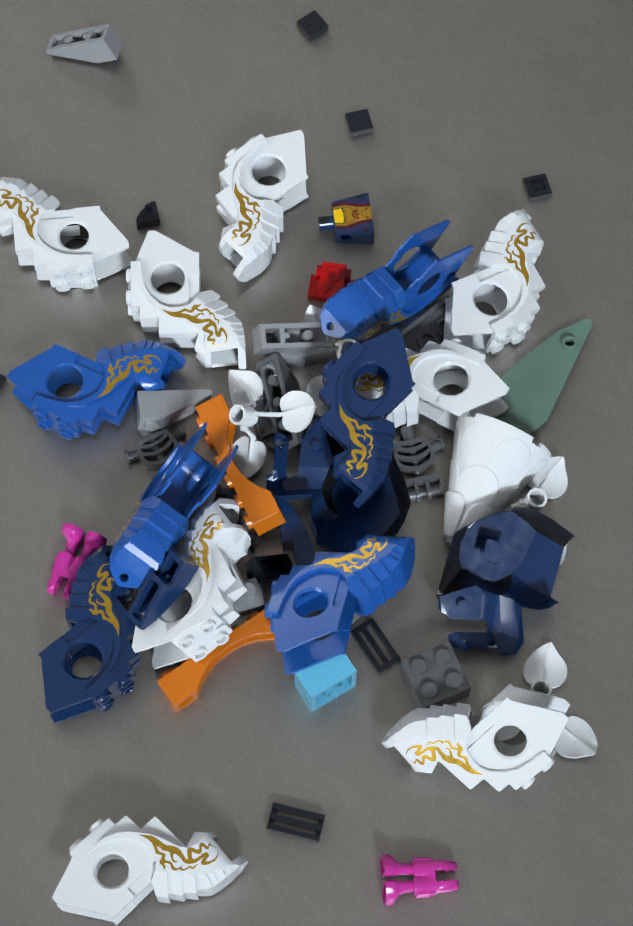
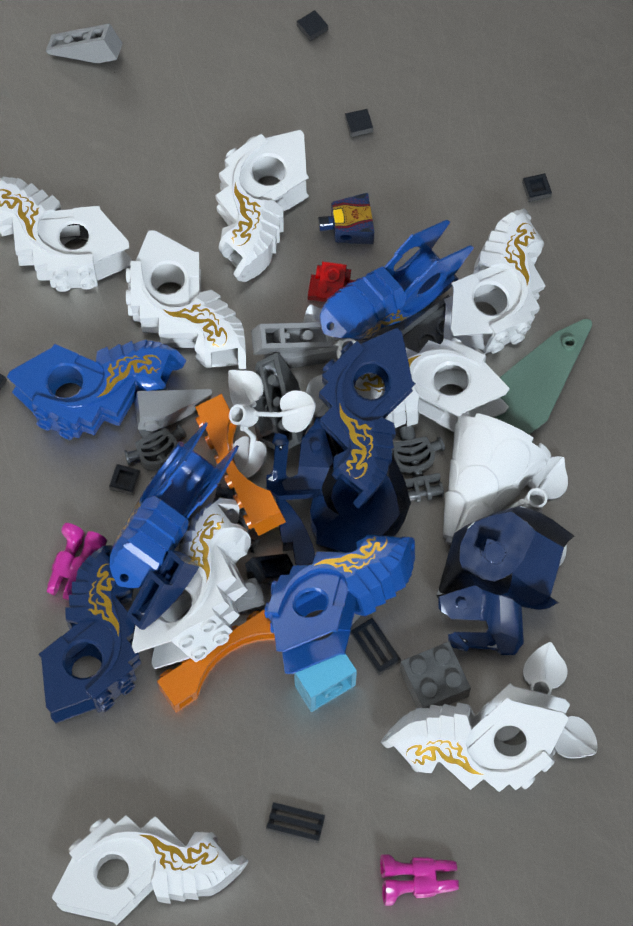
black tile [136,201,161,230] -> none
none -> black tile [109,464,141,496]

